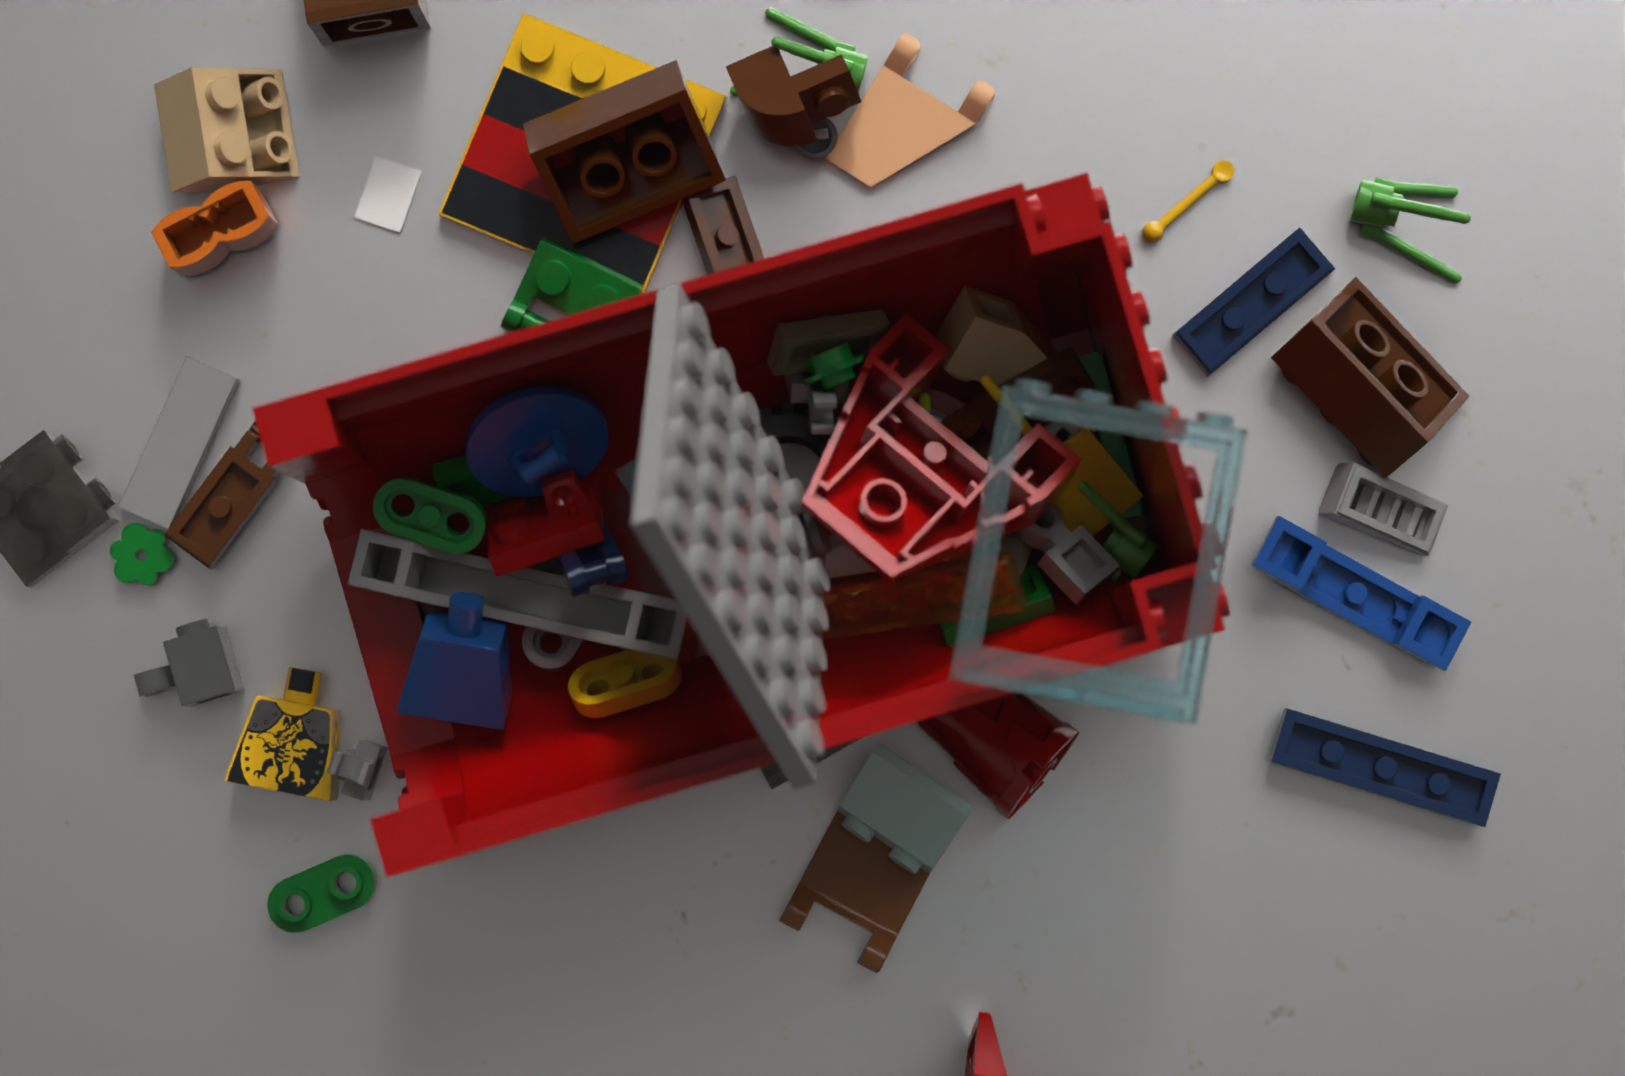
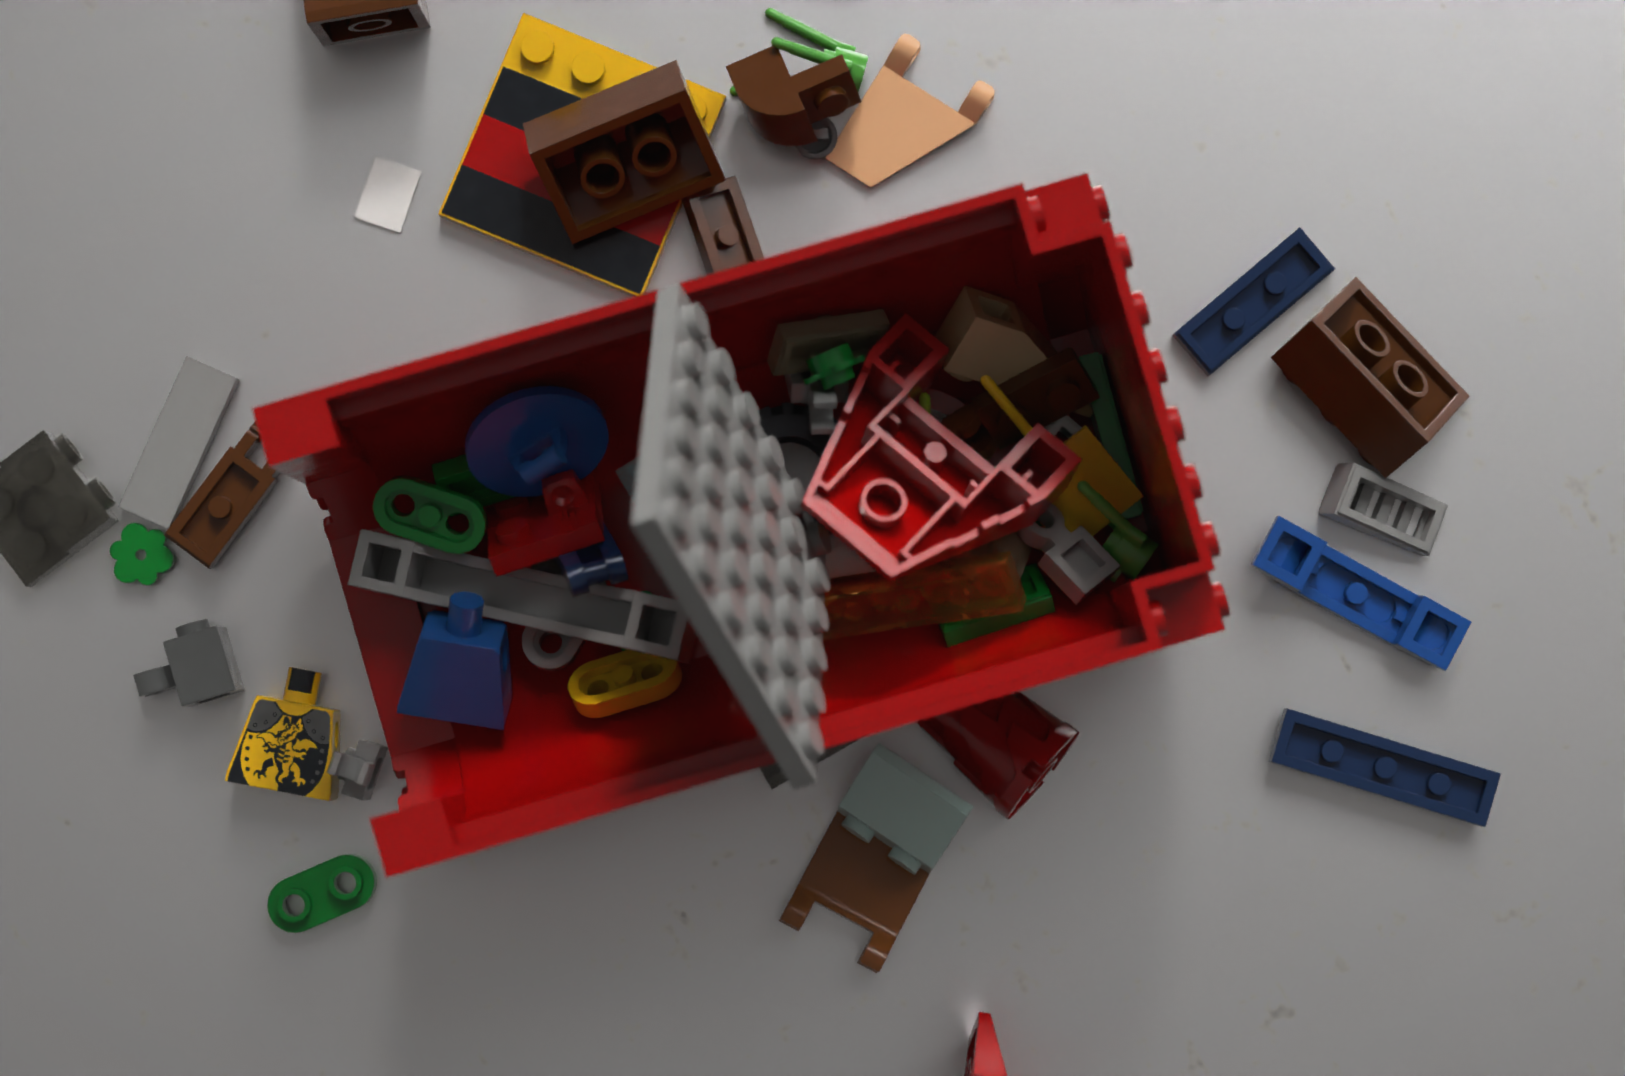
orange brick [151,181,279,276] -> none
tan slope [154,67,300,192] -> none
green plate [501,237,644,332] -> none
clear light blue window [948,379,1247,724] -> none
yellow hinge [1142,160,1234,243] -> none
bright green plant [1350,177,1471,283] -> none

